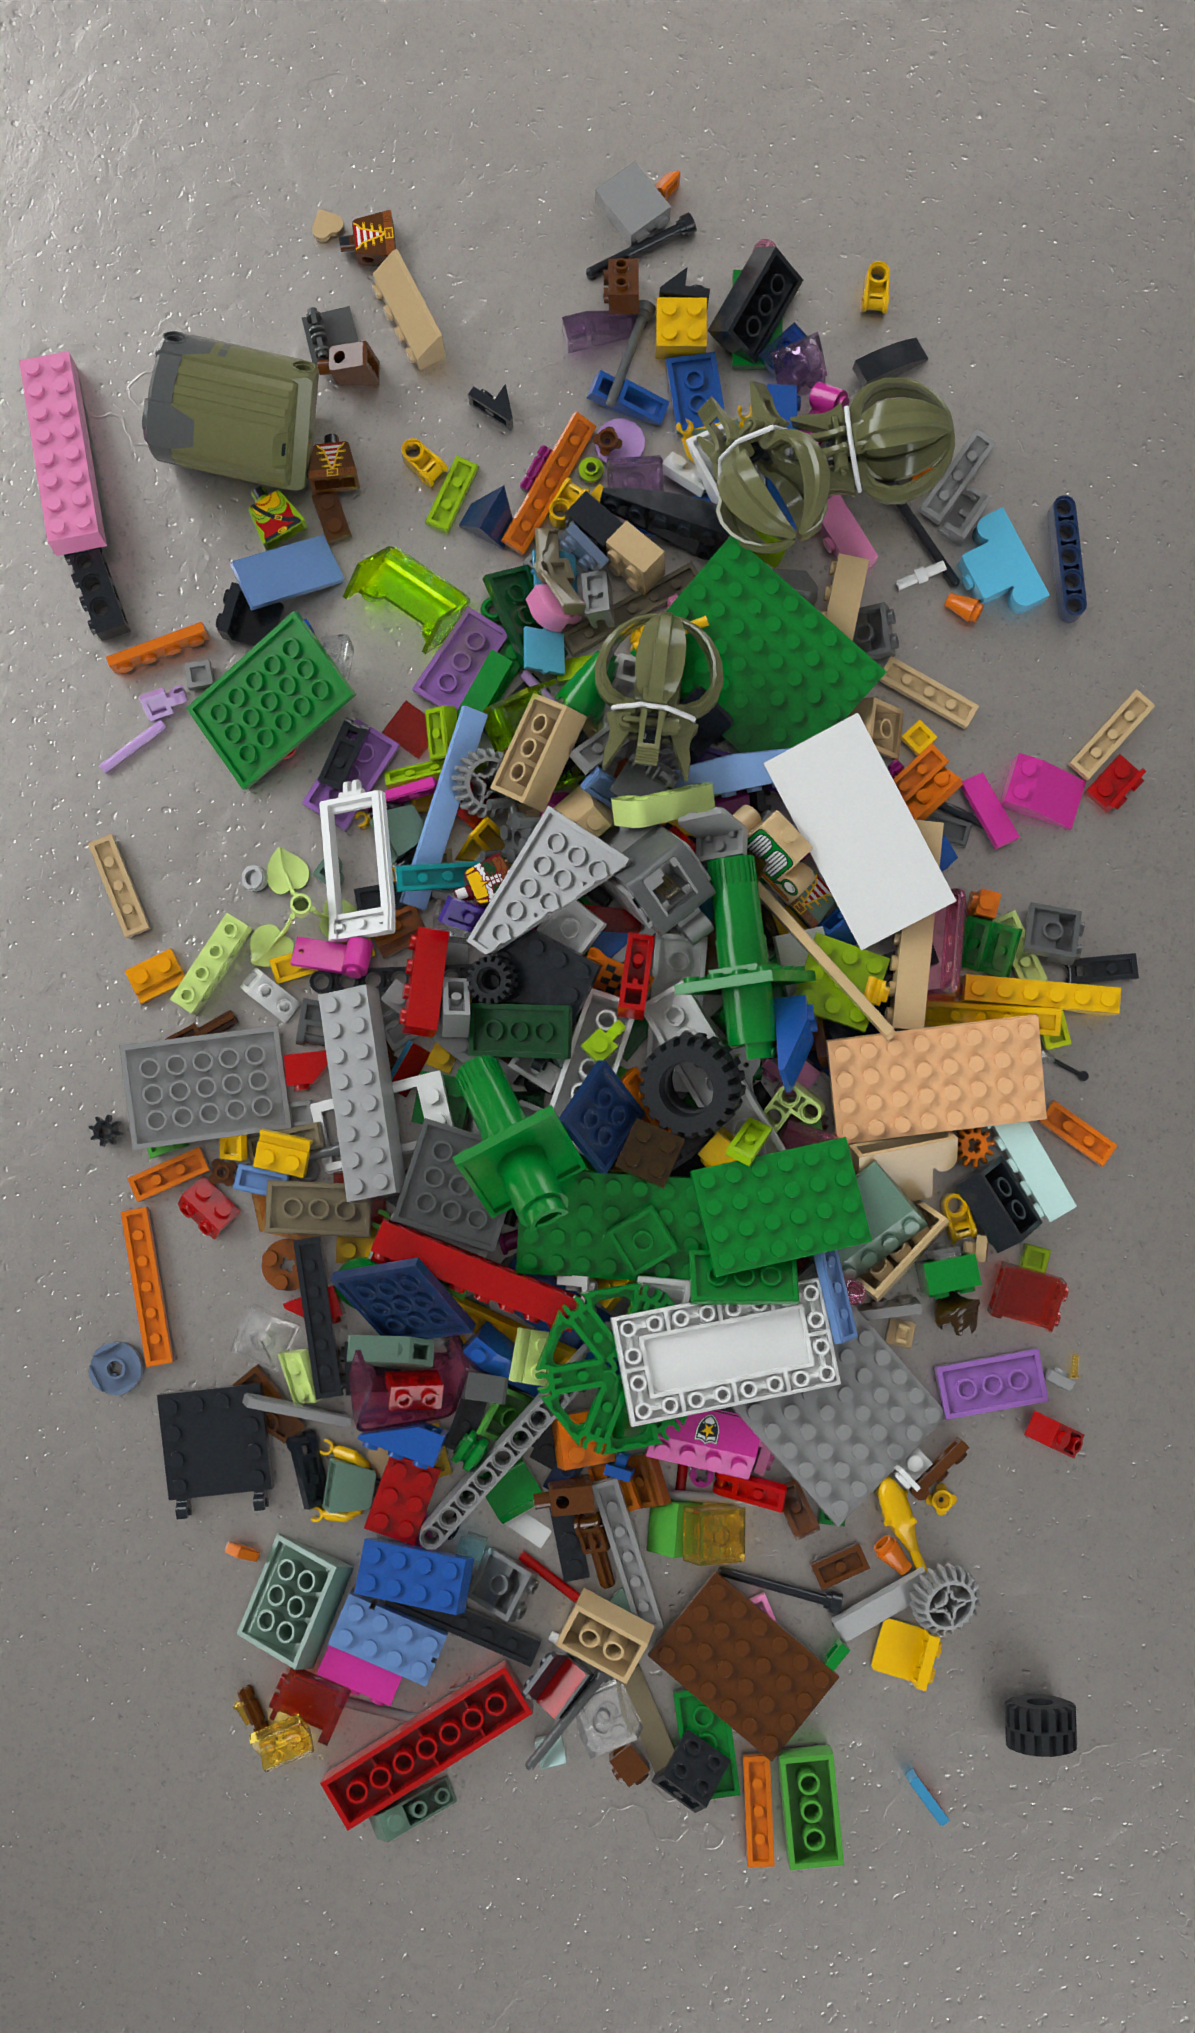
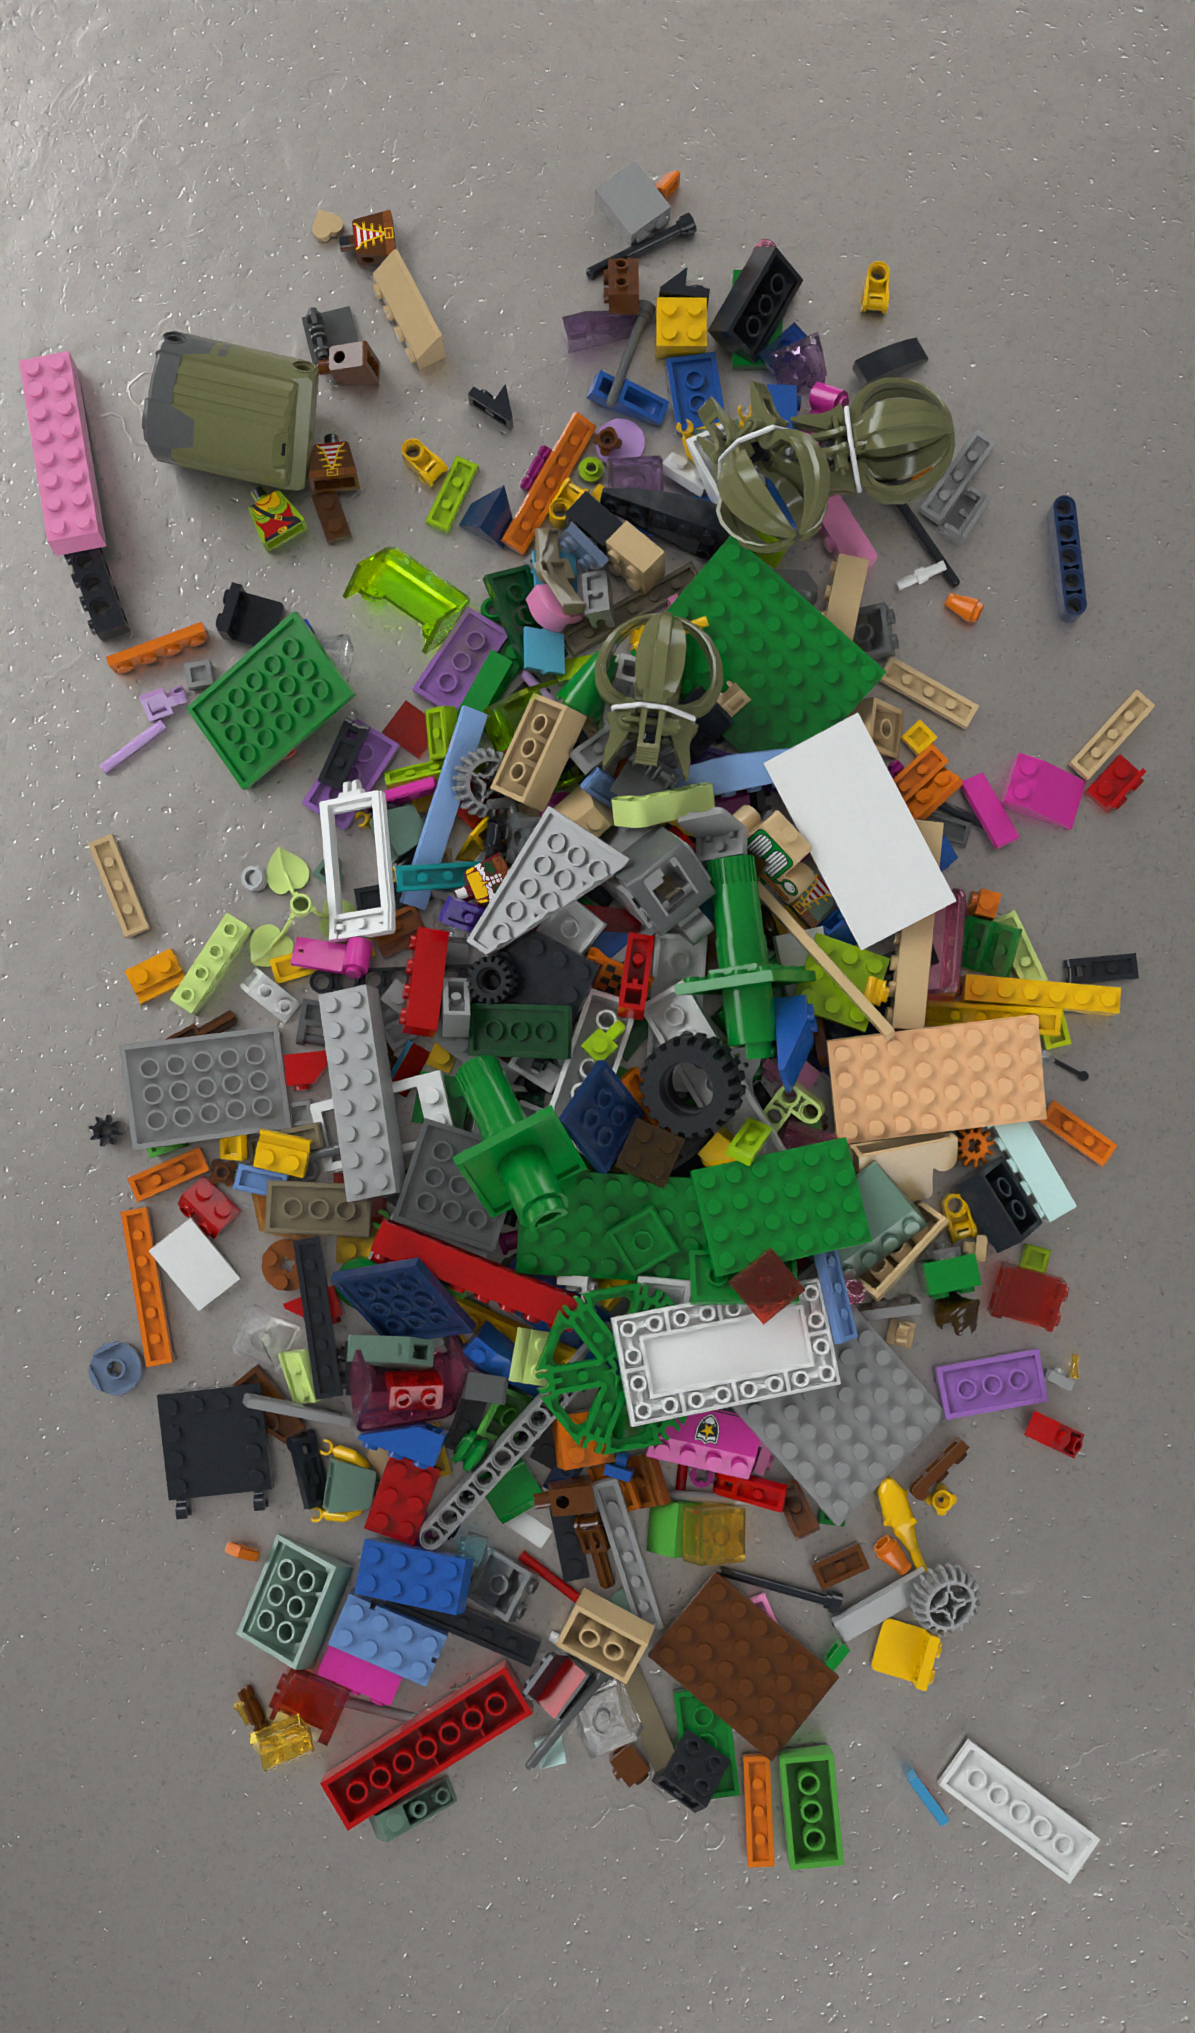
medium blue tile [230,534,345,611] -> none
white bracket [893,1447,933,1492] -> none
medium azure brick [957,507,1050,613] -> none
black wheel [1005,1694,1077,1757] -> none
dark grey plate [1022,902,1085,966] -> none
none -> white tile [149,1217,241,1311]
none -> black pin [483,819,504,853]
none -> tan tile [717,681,751,717]
none -> clear red plate [728,1247,806,1325]
none -> white plate [937,1738,1101,1884]

